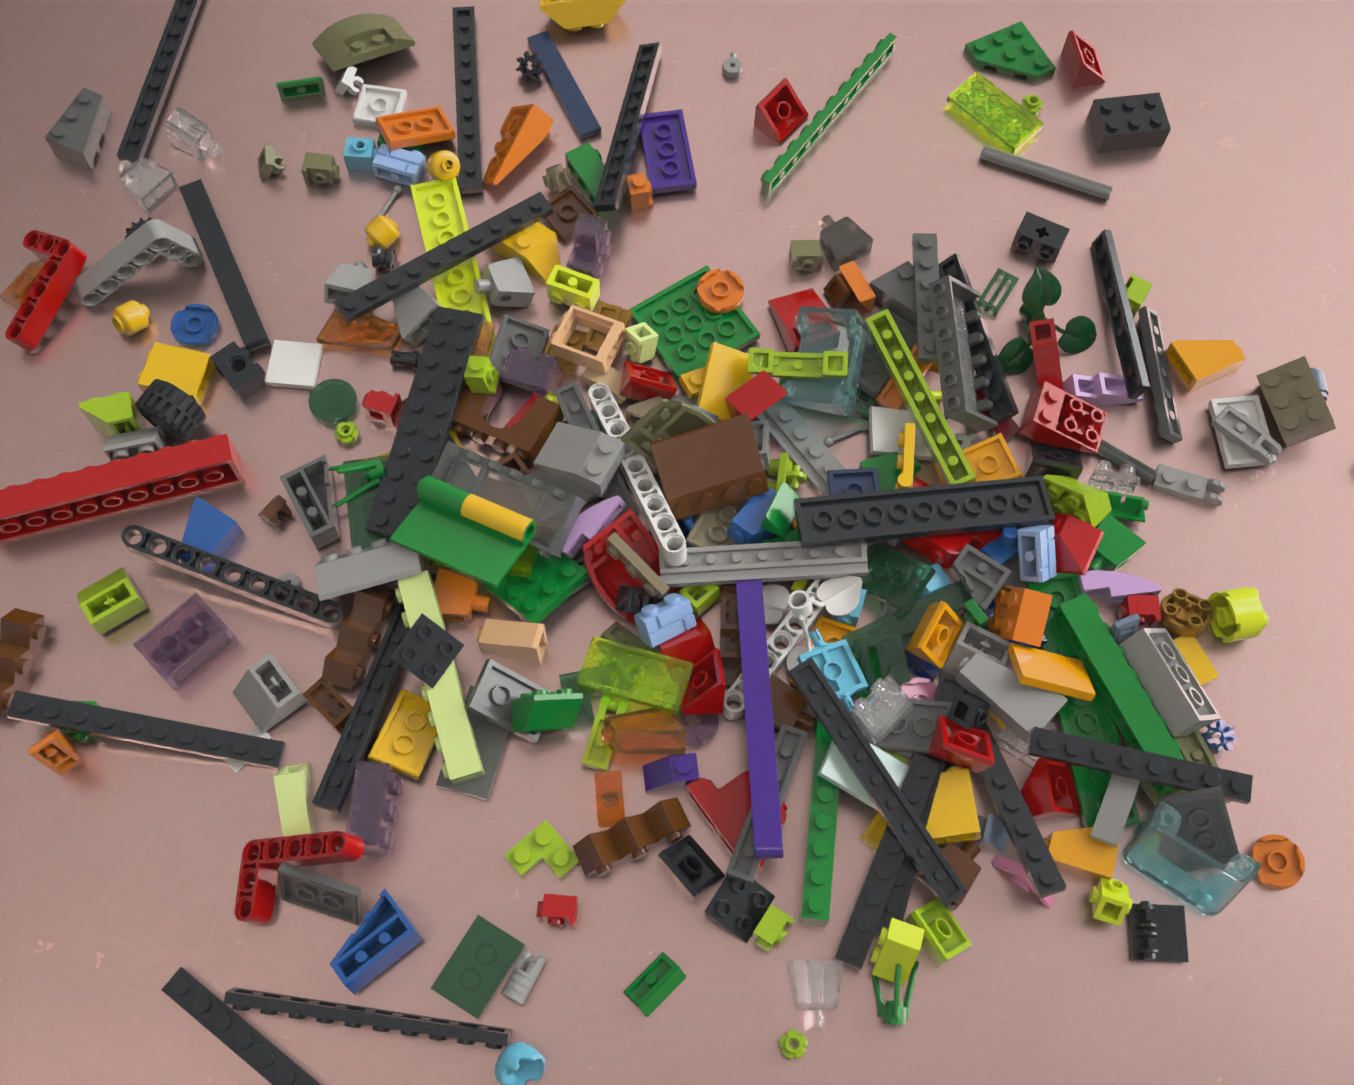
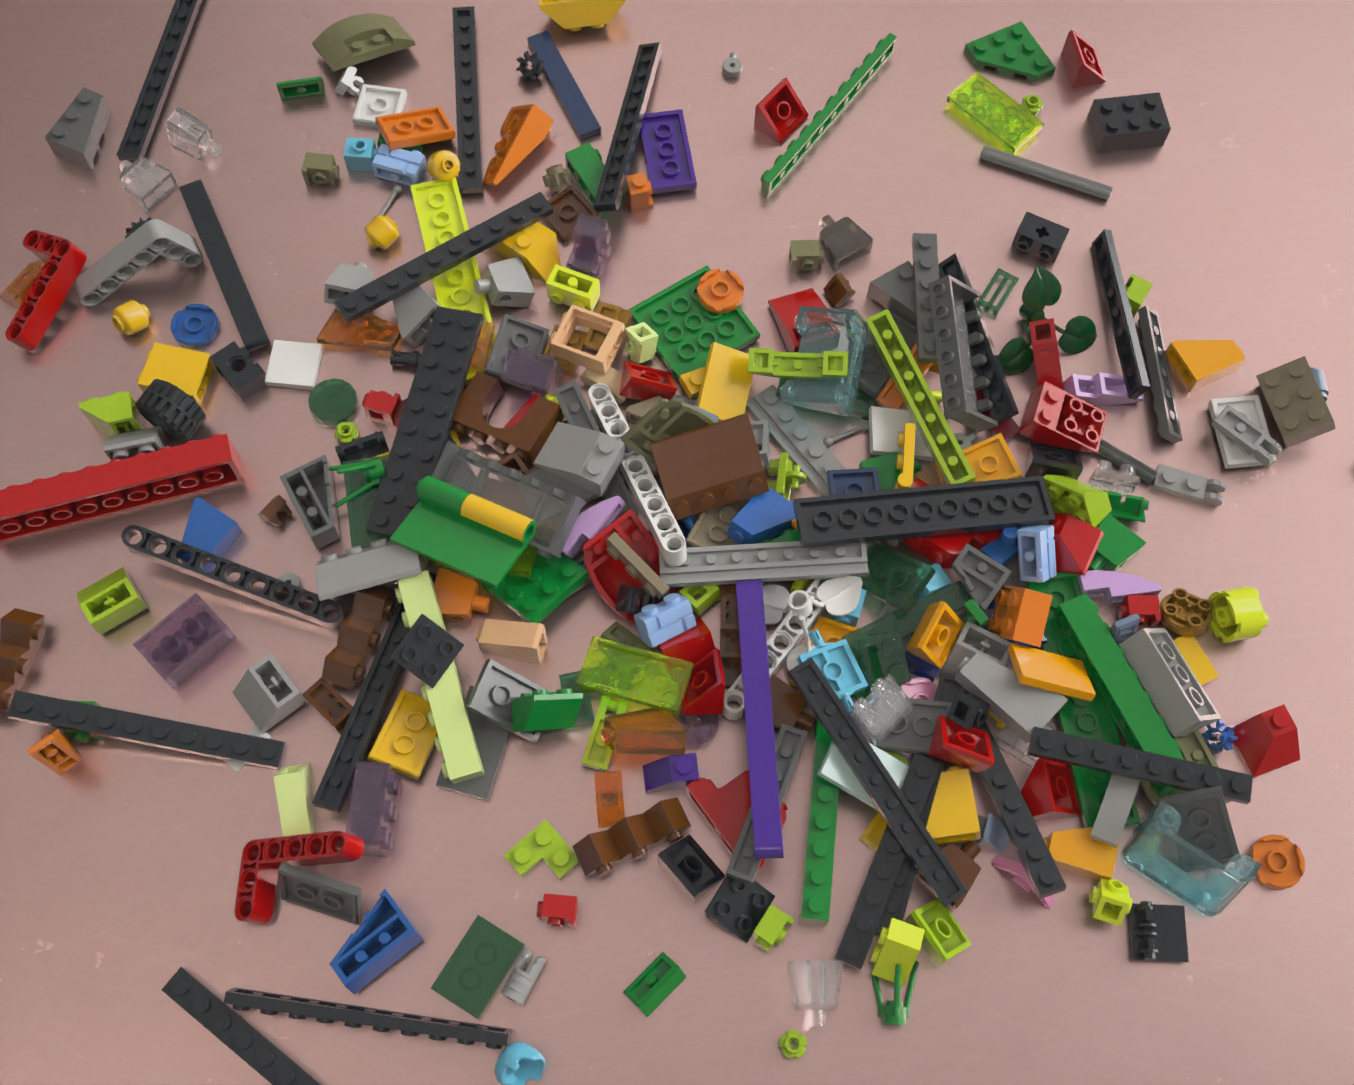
olive tile [258,145,284,179] -> none
black wheel [372,245,397,271] -> none
lime brick [464,356,501,394] -> none
red slope [725,370,788,421] -> none
slope [761,482,800,538] -> none
orange slope [839,261,876,311] -> none
none -> black hinge [335,431,389,465]
none -> red slope [1233,704,1300,778]

